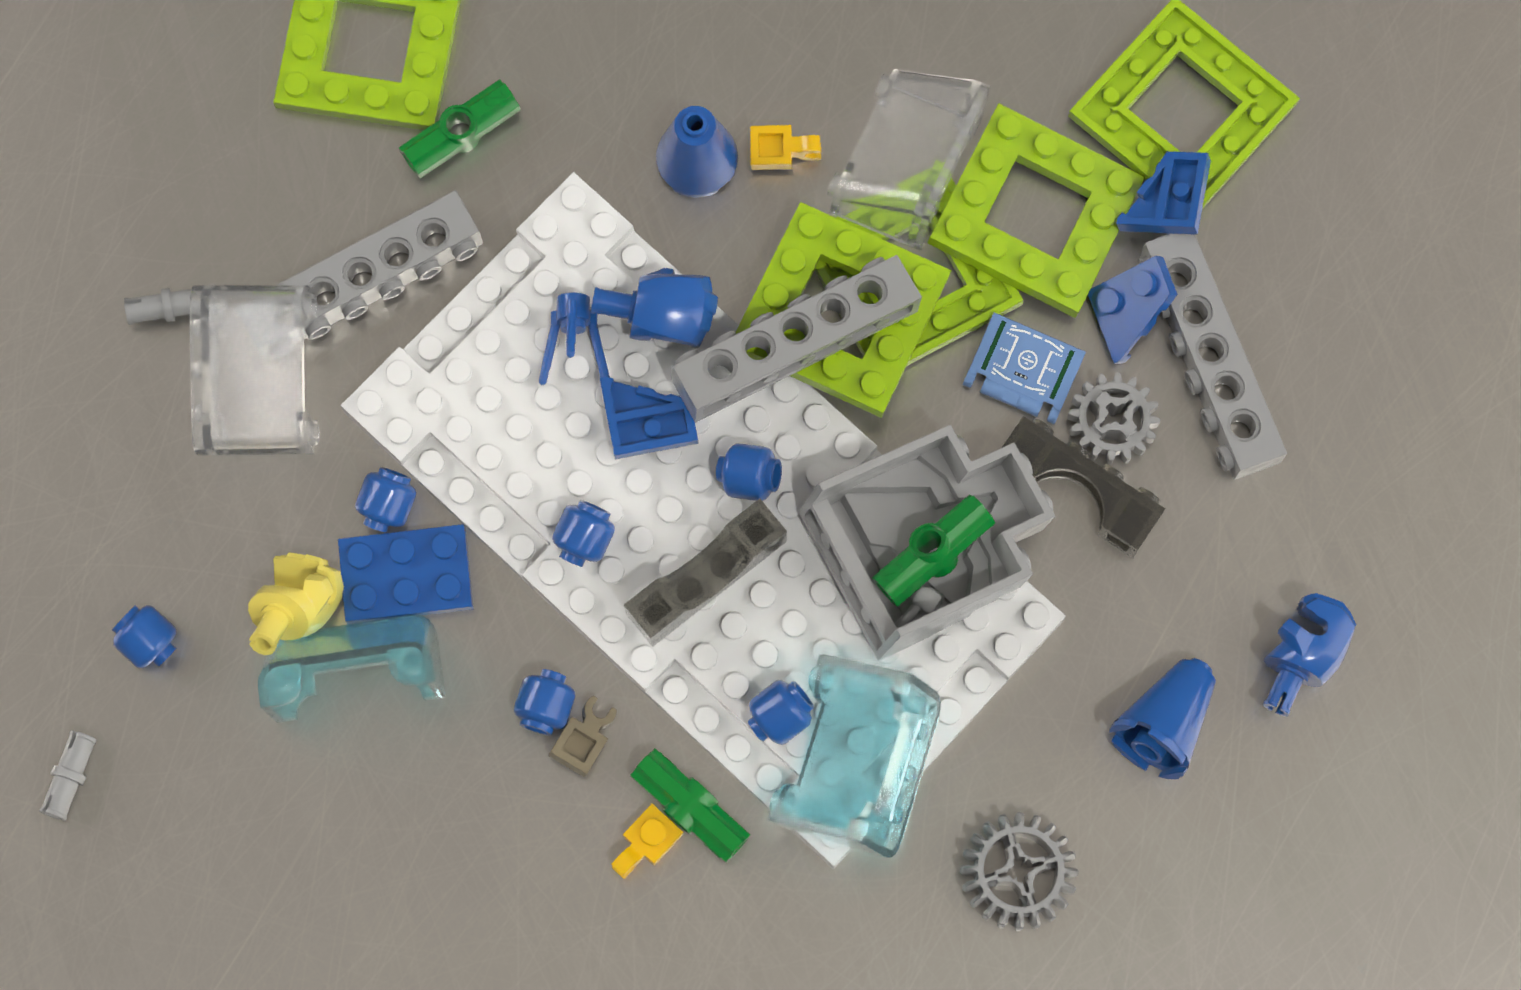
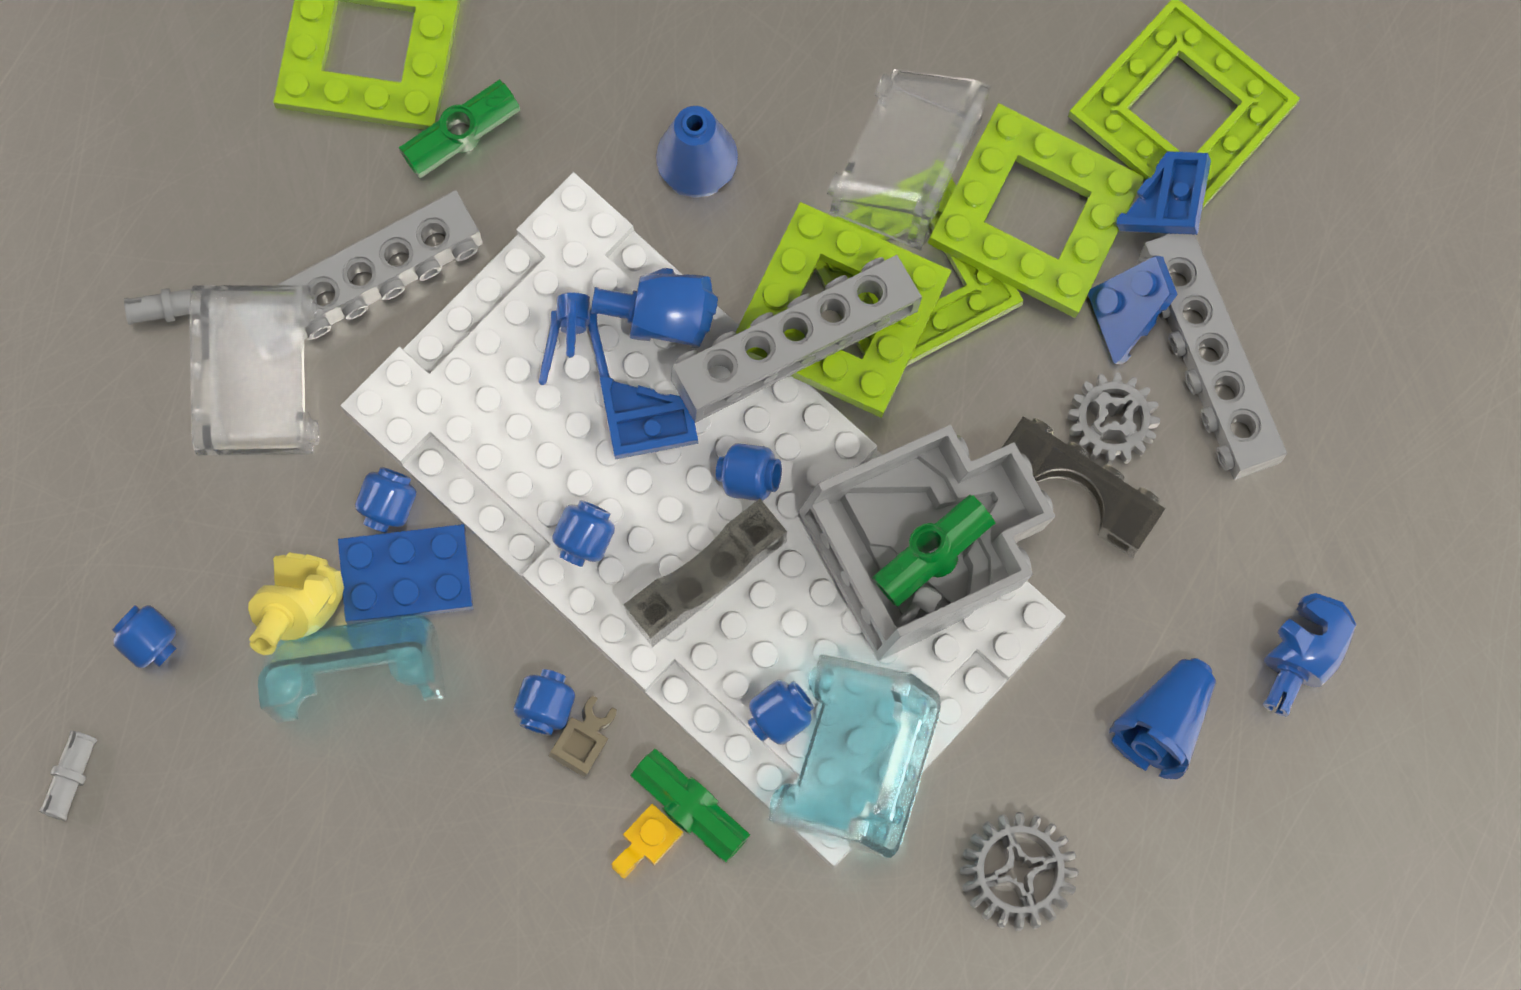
yellow plate [750,125,821,170] -> none
medium blue piece [963,312,1086,424] -> none

